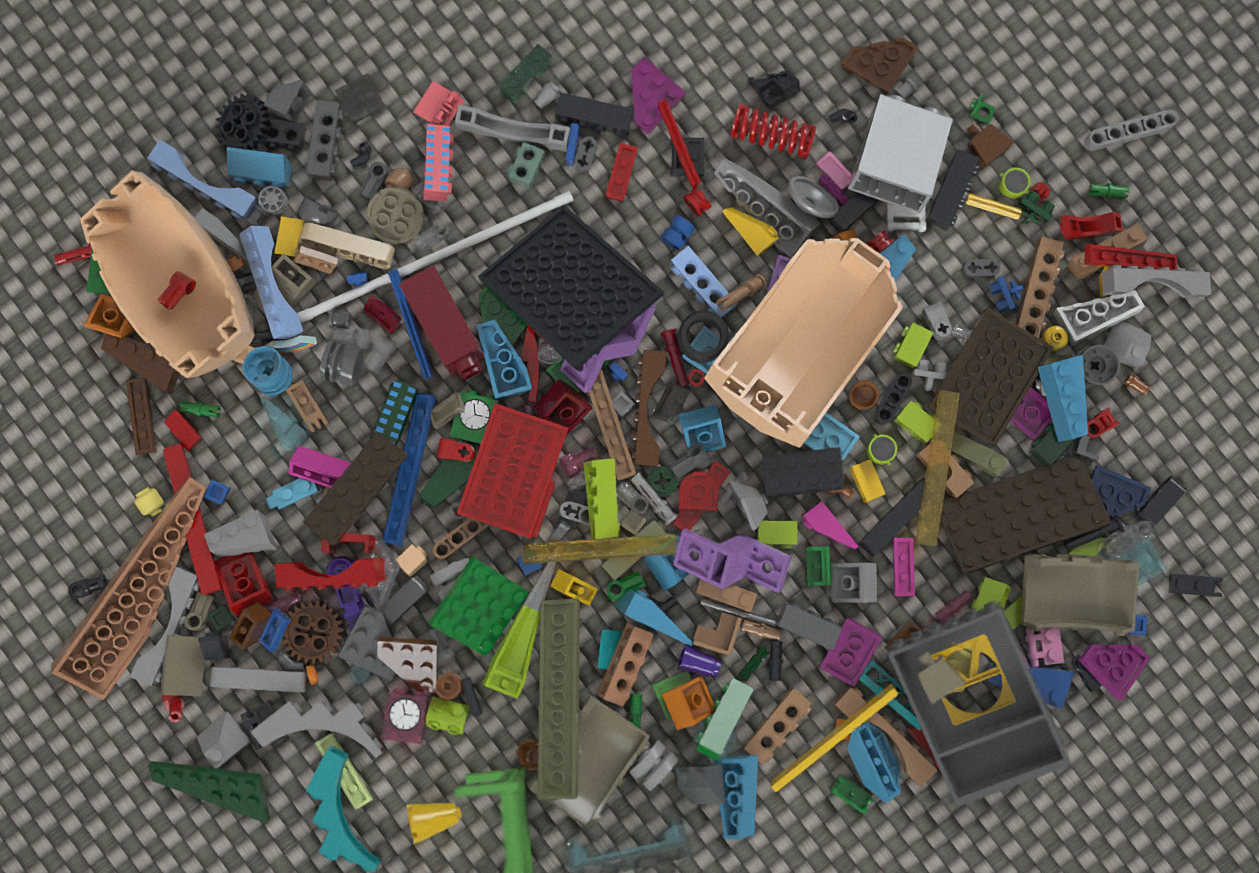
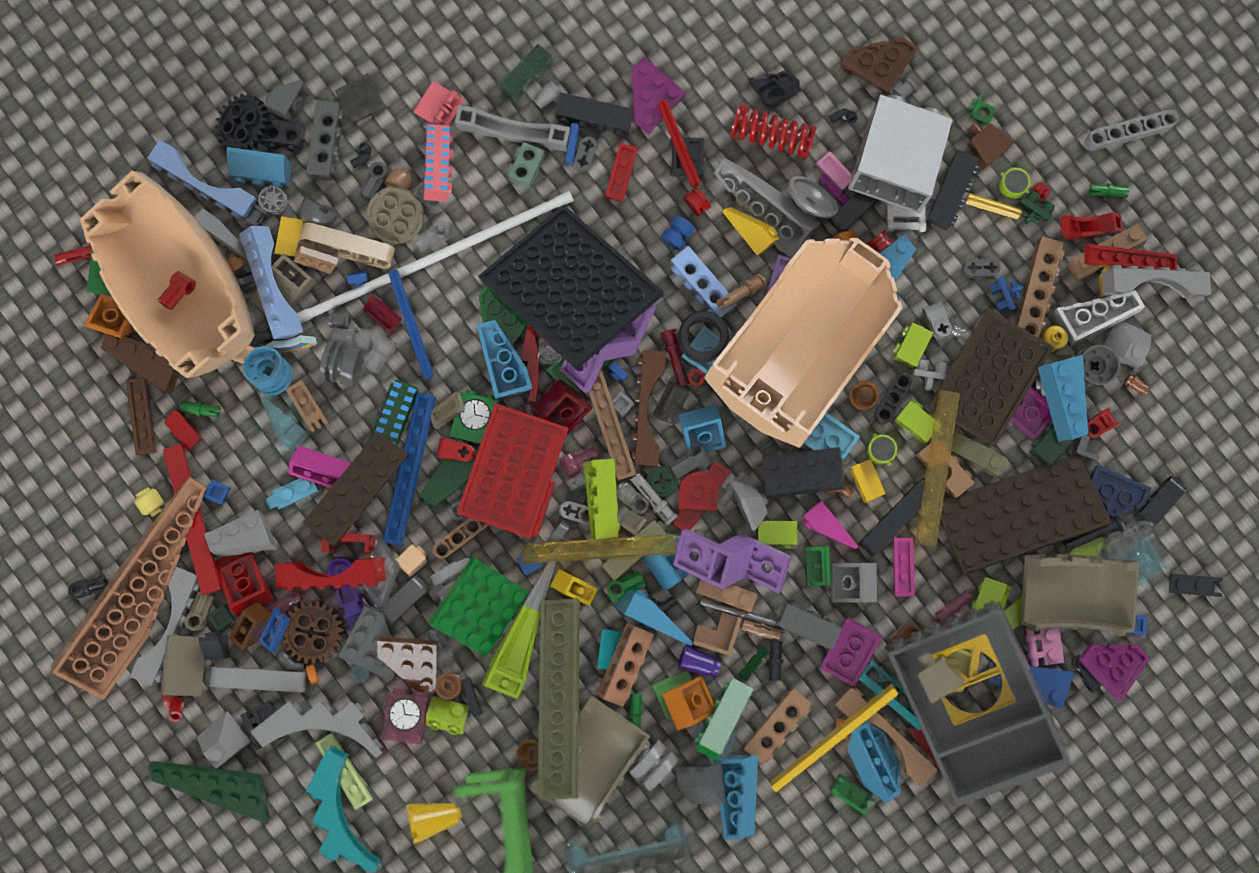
dark red brick [399,265,485,380] -> none

